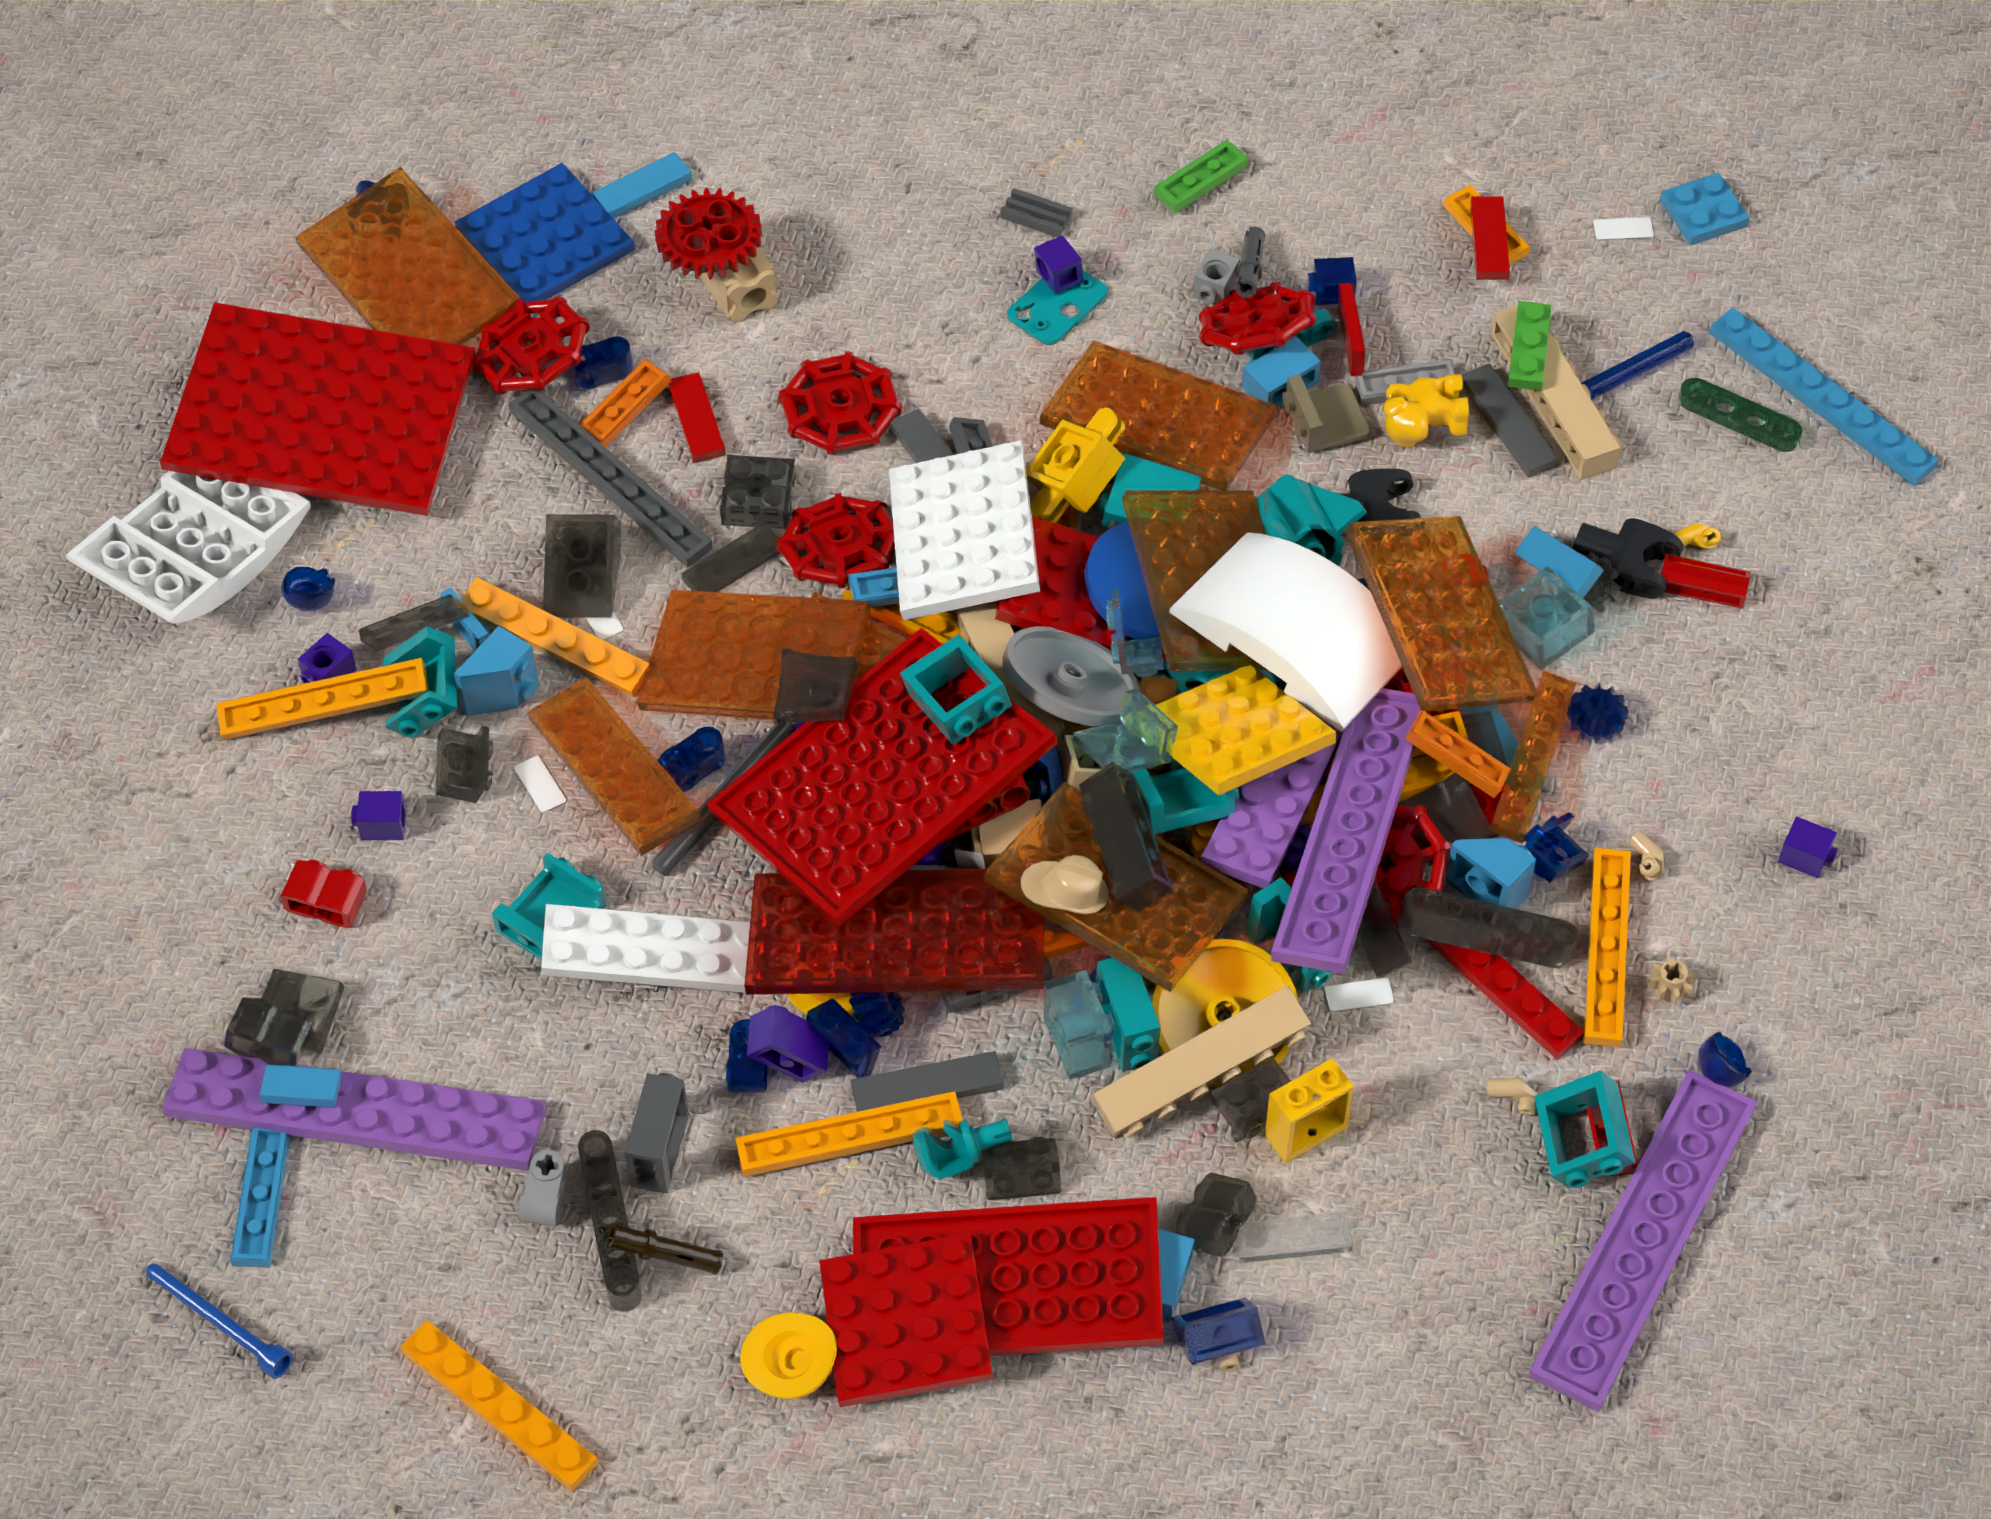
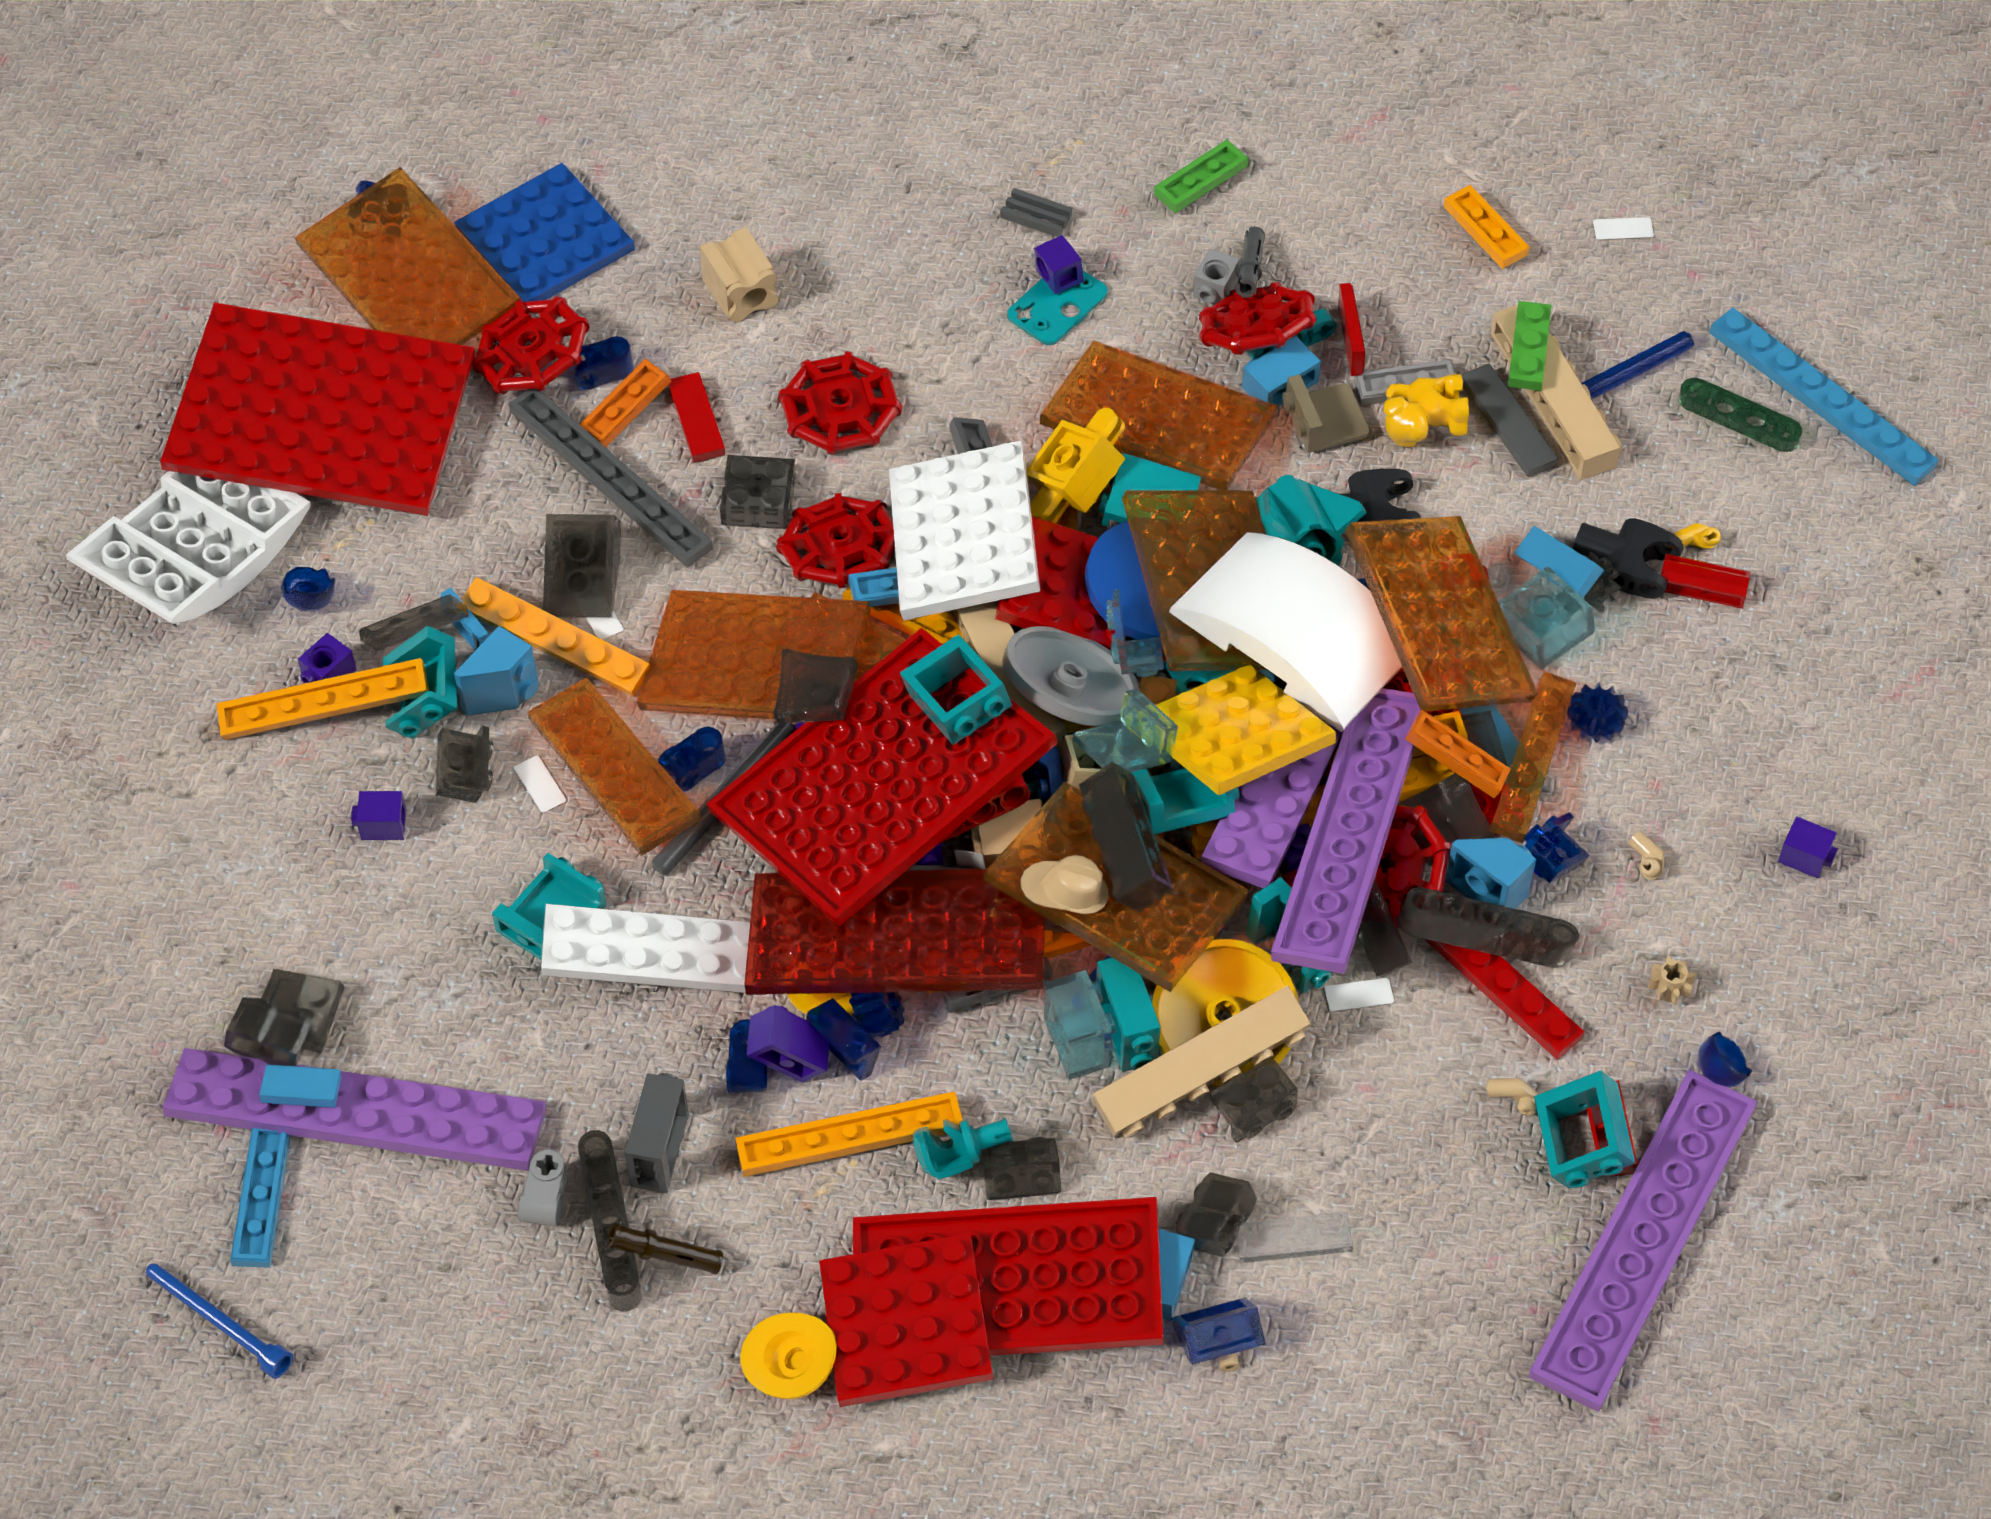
red brick [280,859,367,928] -> none
light orange plate [400,1320,598,1492] -> none
dark azure tile [592,152,692,218] -> none
red gear [654,188,762,280] -> none
clear smoke tile [681,522,780,602] -> none
dark grey tile [850,1051,1004,1112] -> none
dark grey tile [890,408,954,463] -> none
yellow window [1265,1058,1354,1163] -> none
clear blue brick [1307,257,1357,305] -> none
red tile [1470,196,1510,280] -> none
light orange plate [1583,847,1631,1048] -> none
dark azure plate [1660,172,1750,246] -> none

